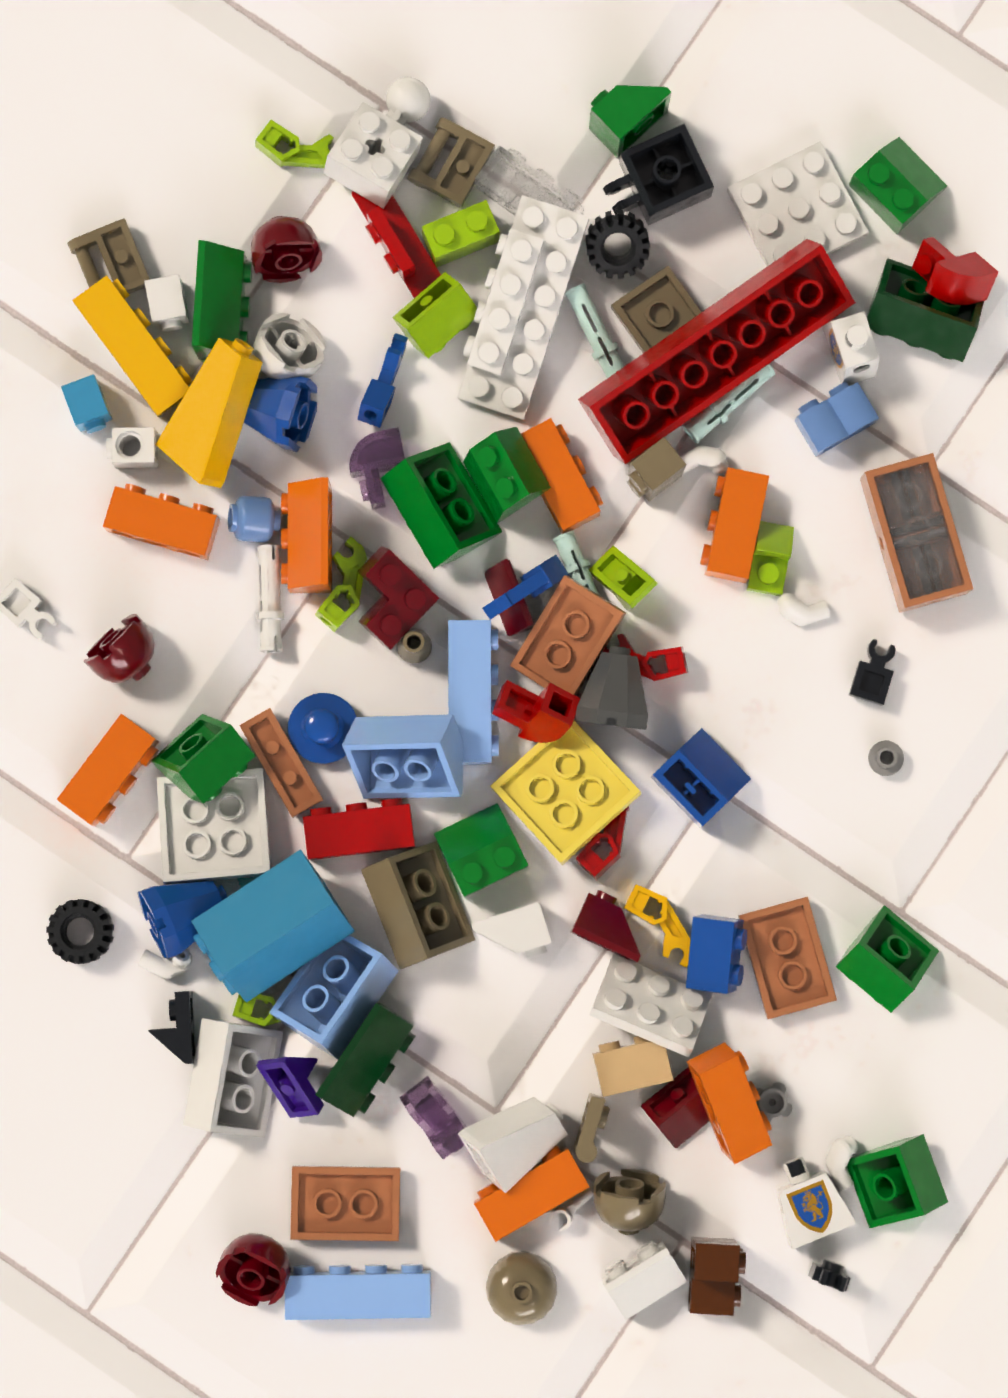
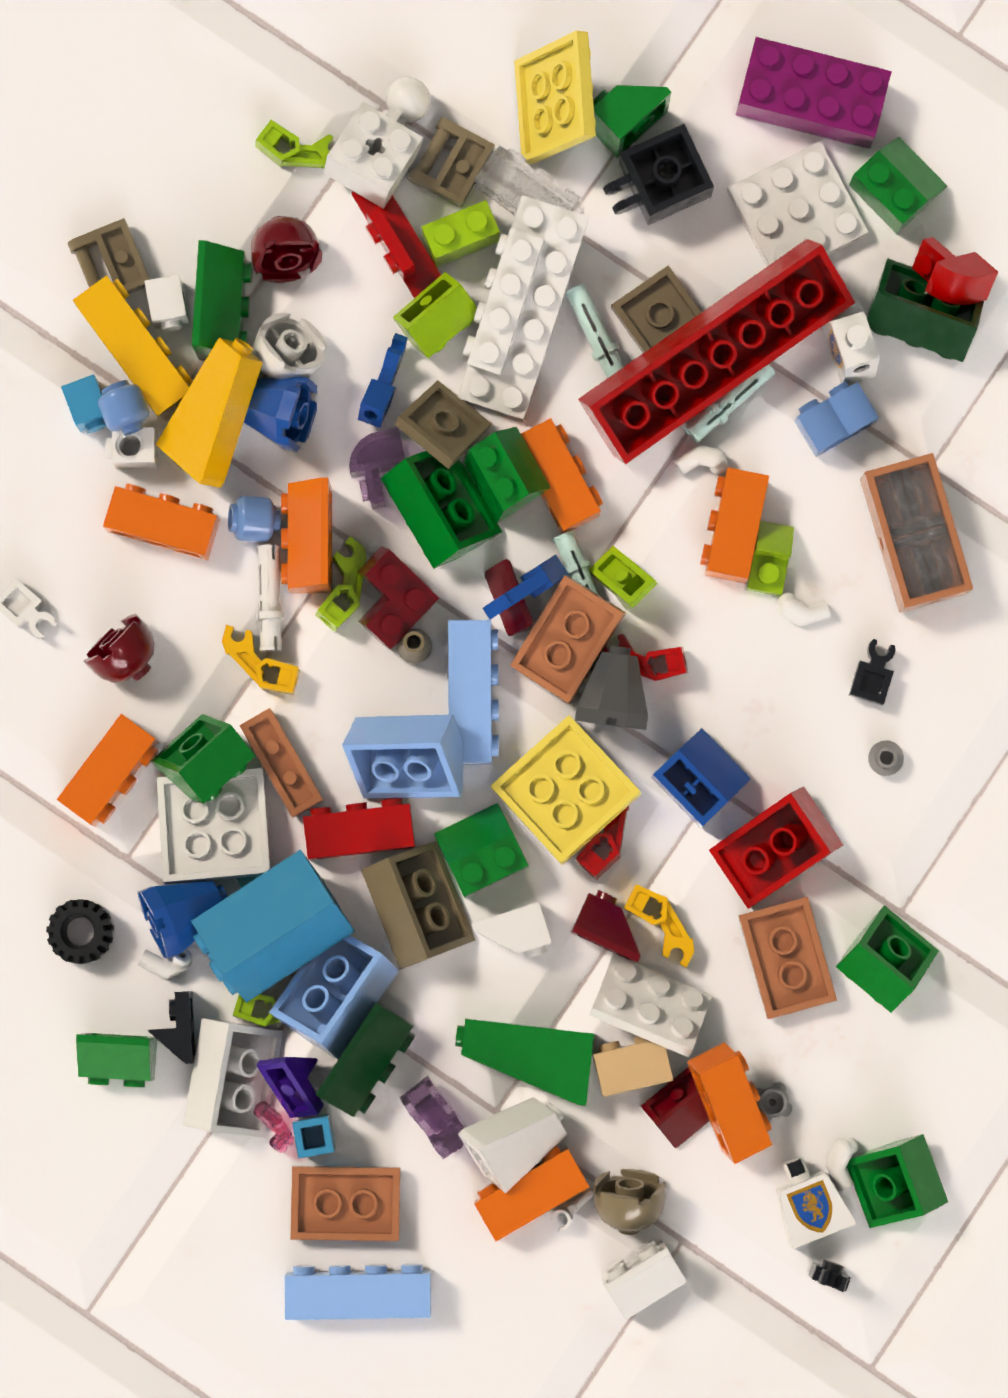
dark red cylinder [215,1233,291,1306] -> none
blue plate [288,693,357,764] -> none
dark tan cylinder [486,1251,557,1325] -> none
red brick [492,680,580,743] -> none
dark tan plate [574,1093,610,1163] -> none
black tyre [586,210,650,279] -> none
dark tan brick [627,437,686,501] -> none
blue brick [686,914,747,994] -> none
reddish brown brick [688,1237,746,1316] -> none
none -> green slope [76,1033,157,1088]
none -> medium blue head [97,380,150,436]
none -> yellow piece [222,625,300,695]
none -> clear pink arm [253,1101,294,1153]
none -> dark azure brick [292,1114,336,1159]
none -> dark tan plate [394,380,492,469]
none -> green slope [455,1018,594,1106]
none -> light yellow plate [514,30,596,164]
none -> red slope [709,786,844,909]
none -> magenta brick [735,37,892,149]

